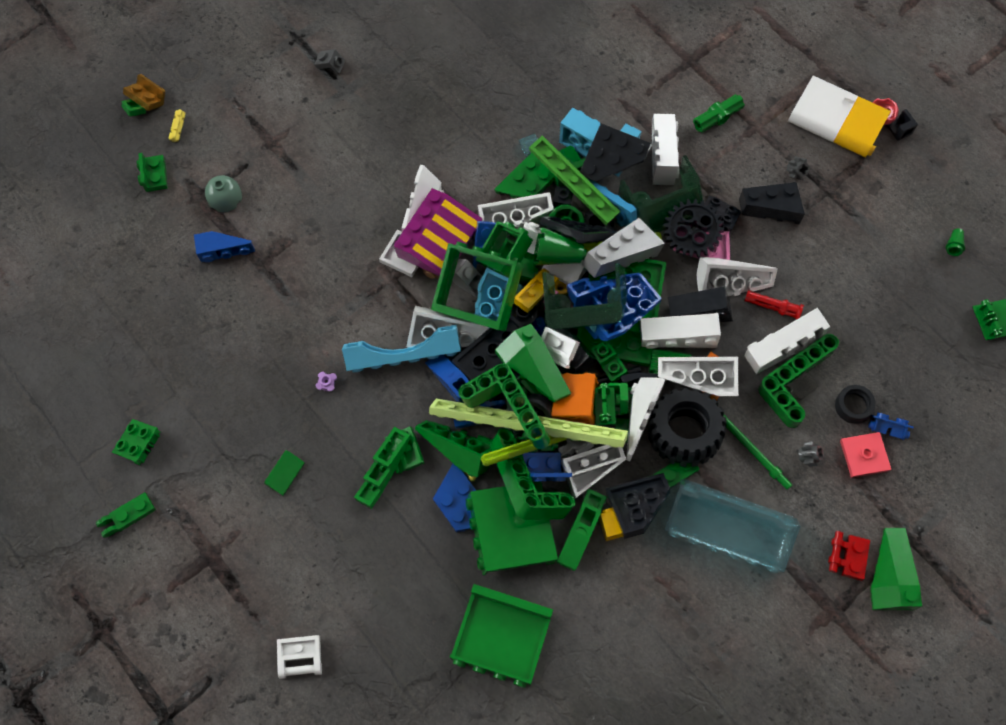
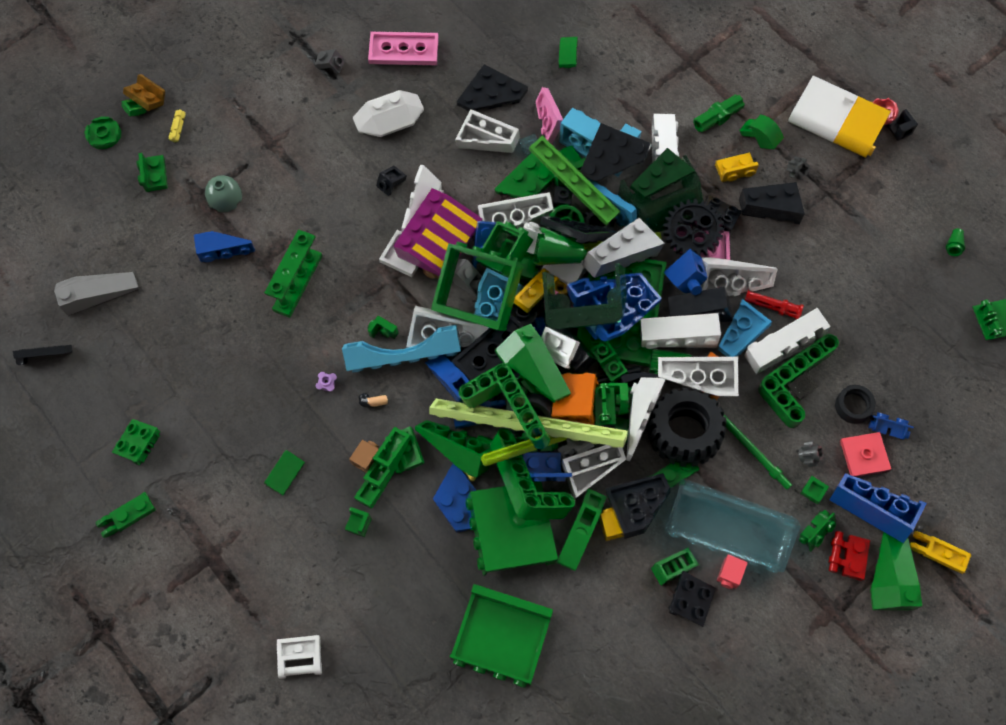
none -> black hinge [13,344,72,365]
none -> light grey wedge [54,272,139,316]
none -> green tile [84,116,121,149]
none -> green fence [264,229,322,318]
none -> green panel [345,507,372,537]
none -> medium nougat brick [349,440,379,473]
none -> white wedge [353,90,424,137]
none -> light nougat arm [359,393,388,407]
none -> bright pink plate [368,32,439,65]
none -> green bracket [368,316,399,339]
none -> black bracket [376,166,407,196]
none -> white wedge [455,109,520,153]
none -> black plate [457,64,528,112]
none -> bright pink wing [536,87,563,145]
none -> green slope [559,37,578,69]
none -> dark green wing [630,148,696,199]
none -> green slope [651,547,699,586]
none -> blue torso [664,249,708,295]
none -> black hinge [668,571,716,627]
none -> yellow bracket [715,152,759,182]
none -> coral brick [717,554,748,589]
none -> dark azure wing [718,300,772,357]
none -> green brick [739,114,784,150]
none -> green hinge [799,510,836,552]
none -> green plate [800,476,829,505]
none -> blue wedge [829,473,927,543]
none -> yellow hinge [910,531,971,574]

